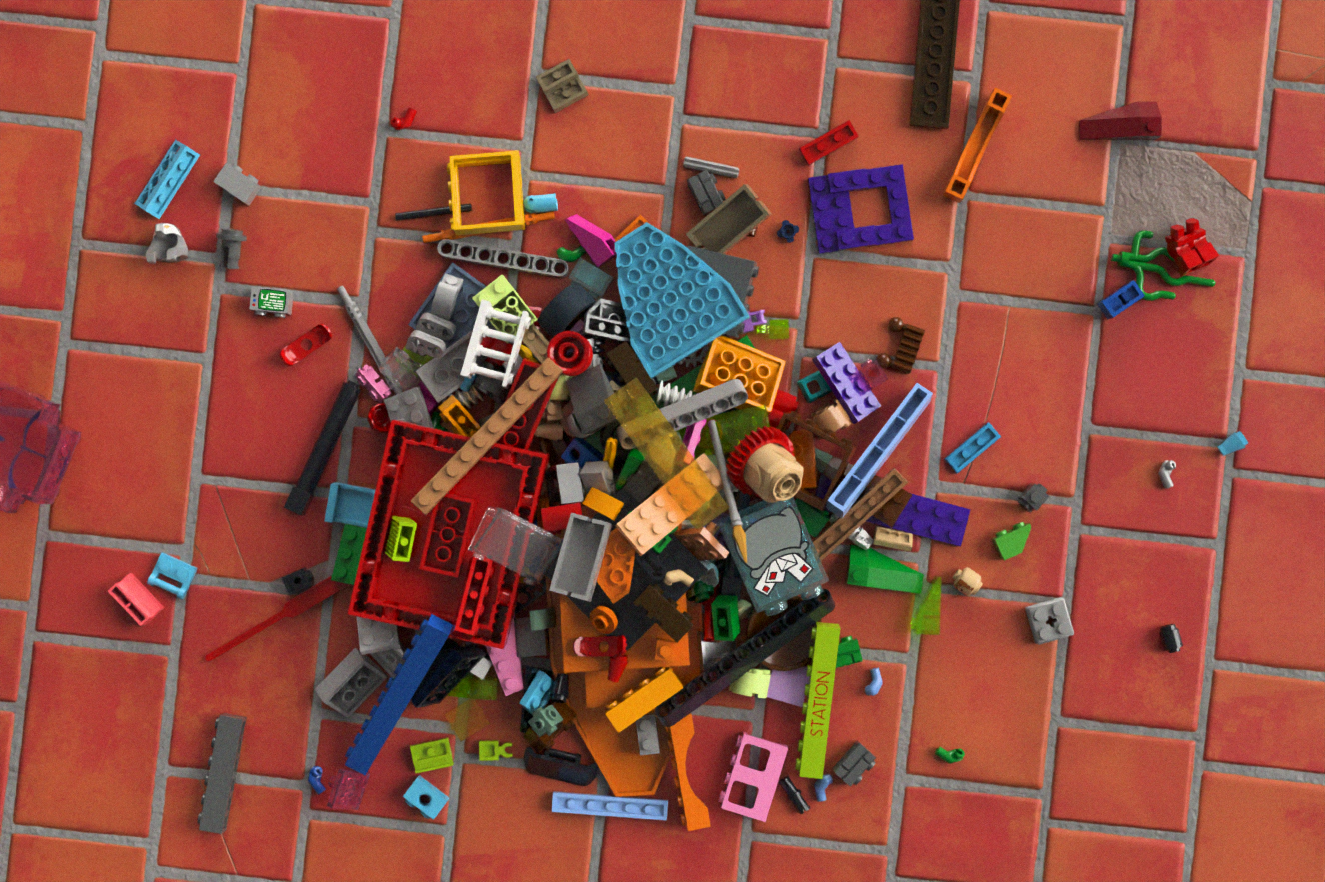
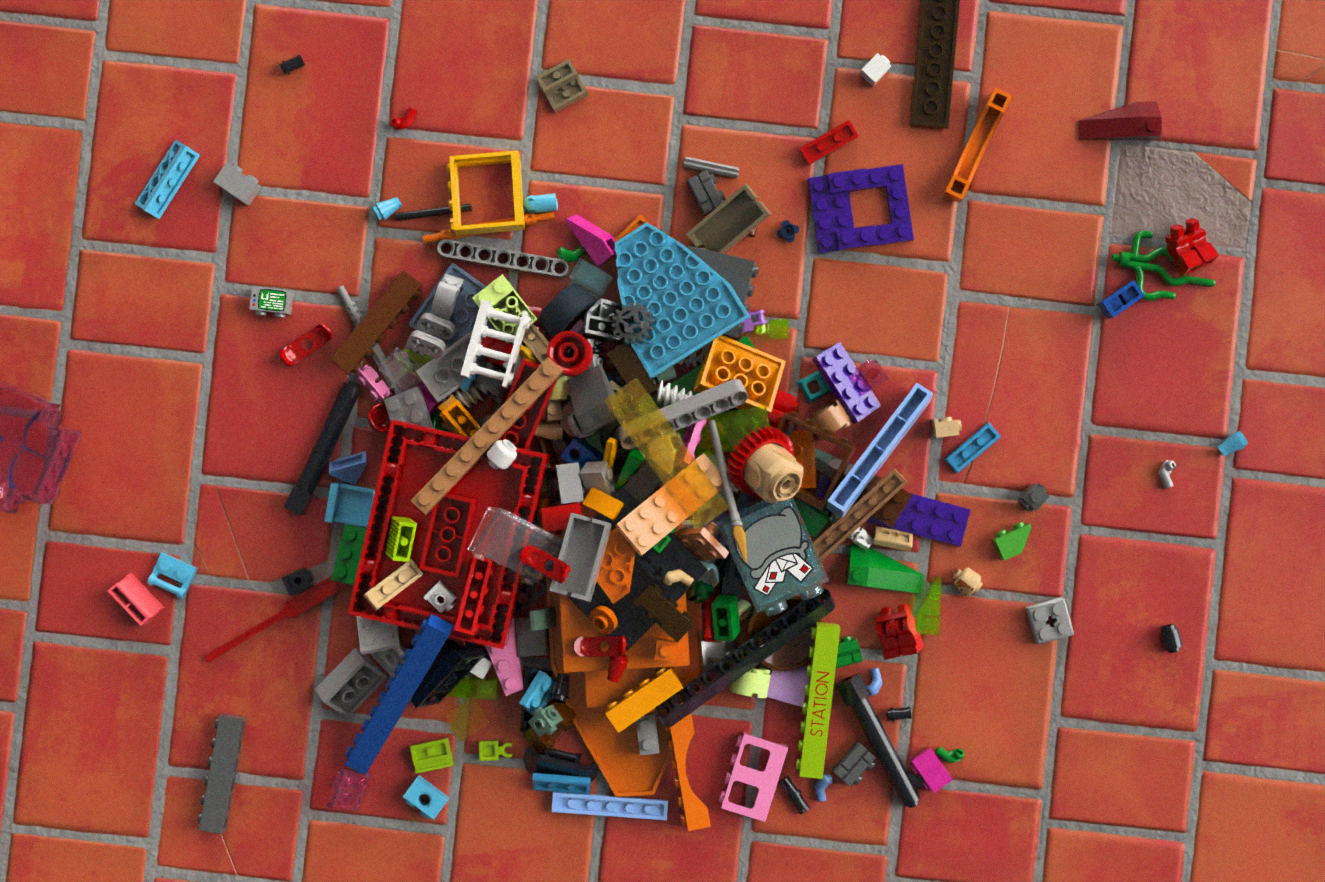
light grey piece [145,223,188,264] -> none
dark grey piece [216,228,247,269] -> none
blue arm [308,766,326,795] -> none
reddish brown gear [876,317,925,374] -> none
none -> black pin [279,54,305,75]
none -> medium blue slope [329,451,367,485]
none -> reddish brown brick [331,270,423,376]
none -> tan tile [364,559,423,611]
none -> medium azure cone [372,196,402,221]
none -> white brick [423,580,457,613]
none -> white head [487,439,517,469]
none -> red piece [520,545,571,584]
none -> dark azure tile [532,773,591,794]
none -> dark grey gear [611,302,655,345]
none -> black brick [836,673,921,808]
none -> white brick [860,53,891,87]
none -> red hips [876,603,924,660]
none -> black pin [886,706,912,722]
none -> dark pink brick [910,747,953,793]
none -> tan brick [931,417,962,438]

